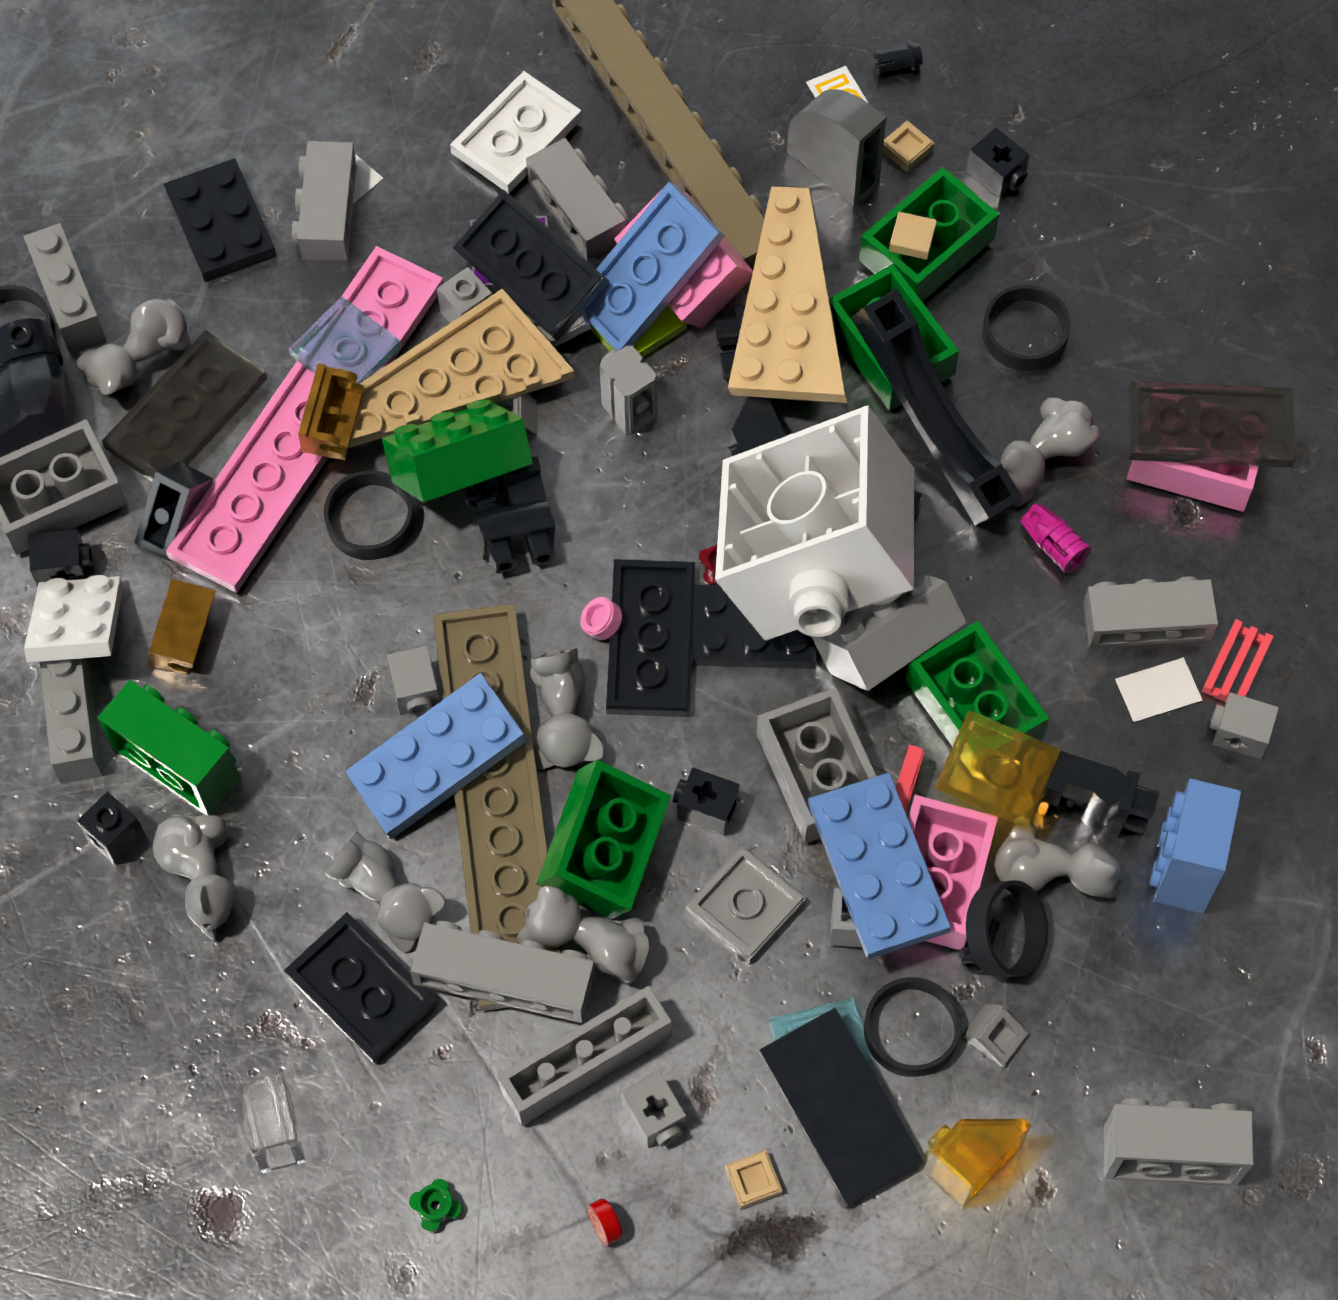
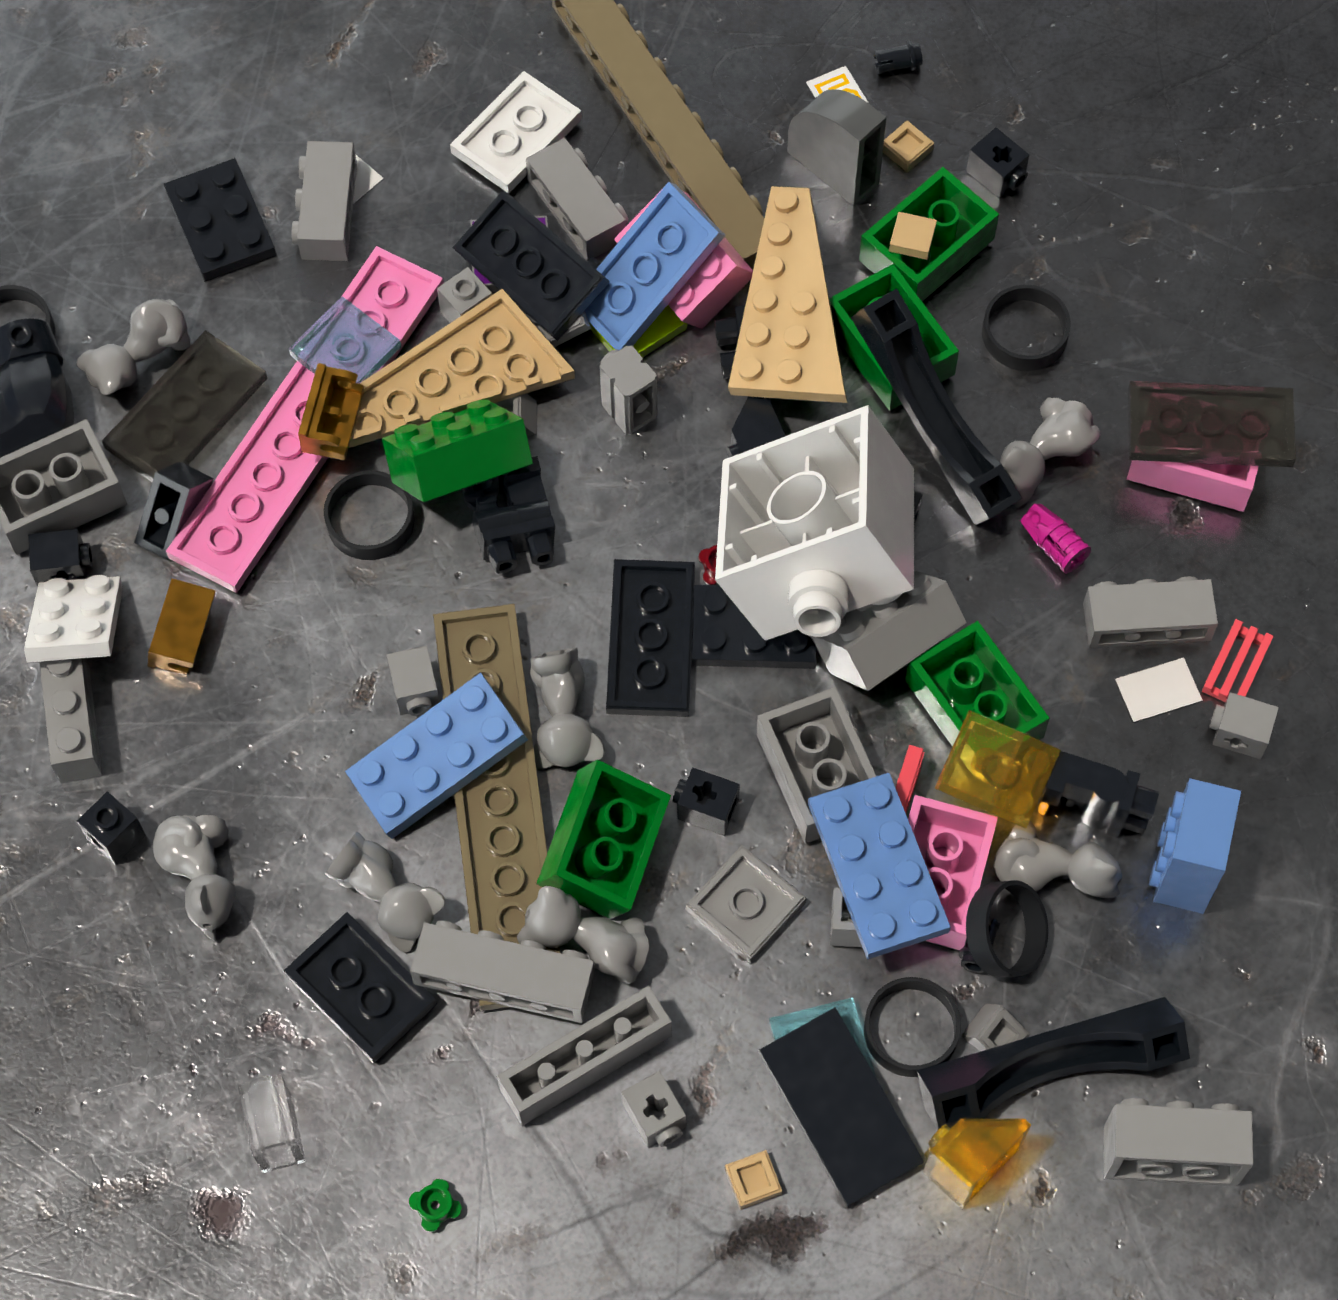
light grey brick [23,223,106,353] -> none
green brick [97,680,241,815] -> none
bright pink tile [580,597,622,640] -> none
red tile [587,1198,623,1246] -> none
none -> black arch [917,997,1190,1134]

